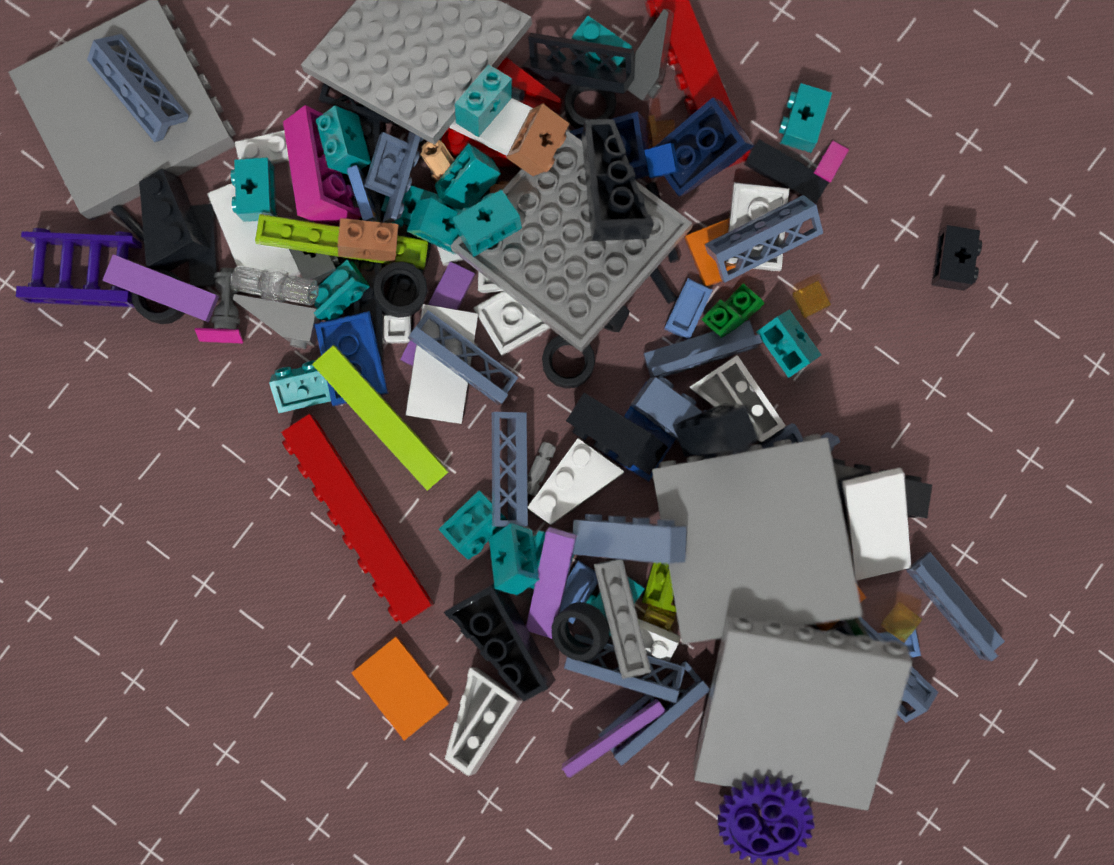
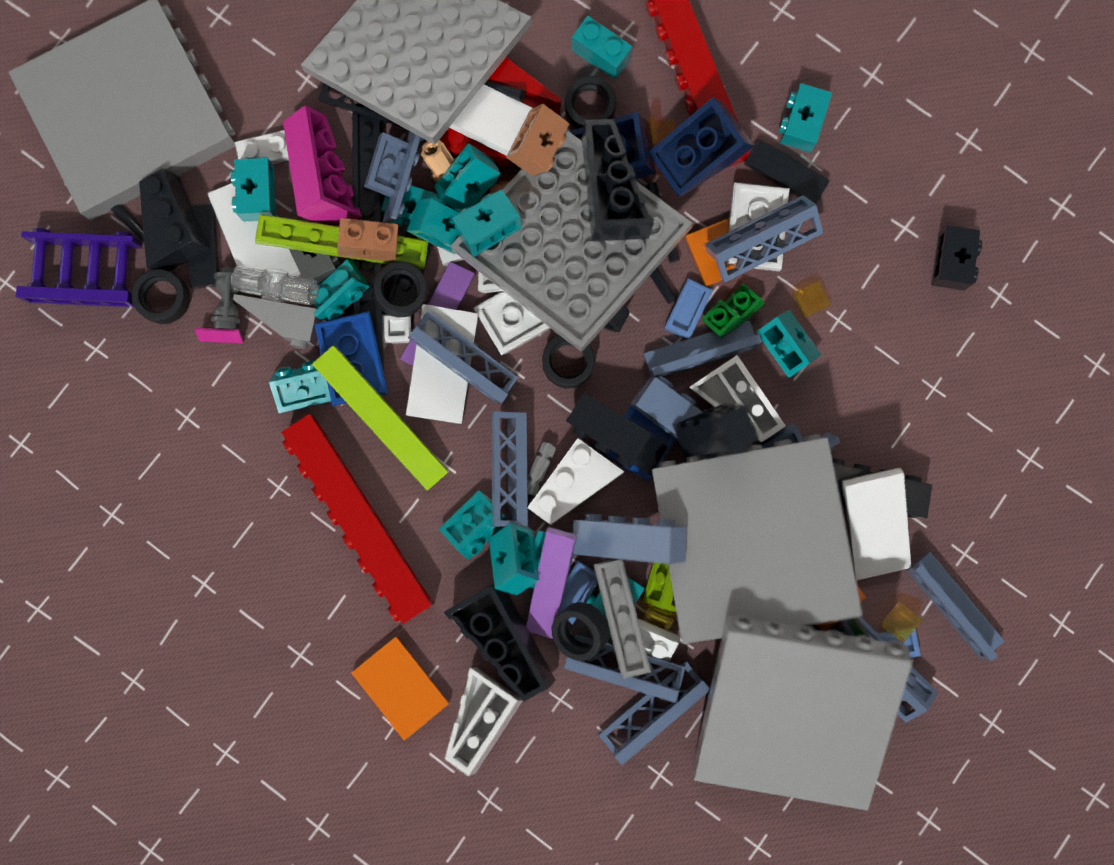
sand blue fence [87,34,189,142] -> none
medium lavender tile [103,255,219,322] -> none
teal brick [316,106,371,175] -> none
medium blue tile [347,165,379,222] -> none
teal brick [455,64,512,137] -> none
black fence [522,33,634,94] -> none
medium lavender tile [562,699,665,777] -> none
dark grey slope [625,9,674,101] -> none
blue tile [644,143,679,179] -> none
dark purple gear [717,777,814,865] -> none
dark pink window [814,140,849,183] -> none

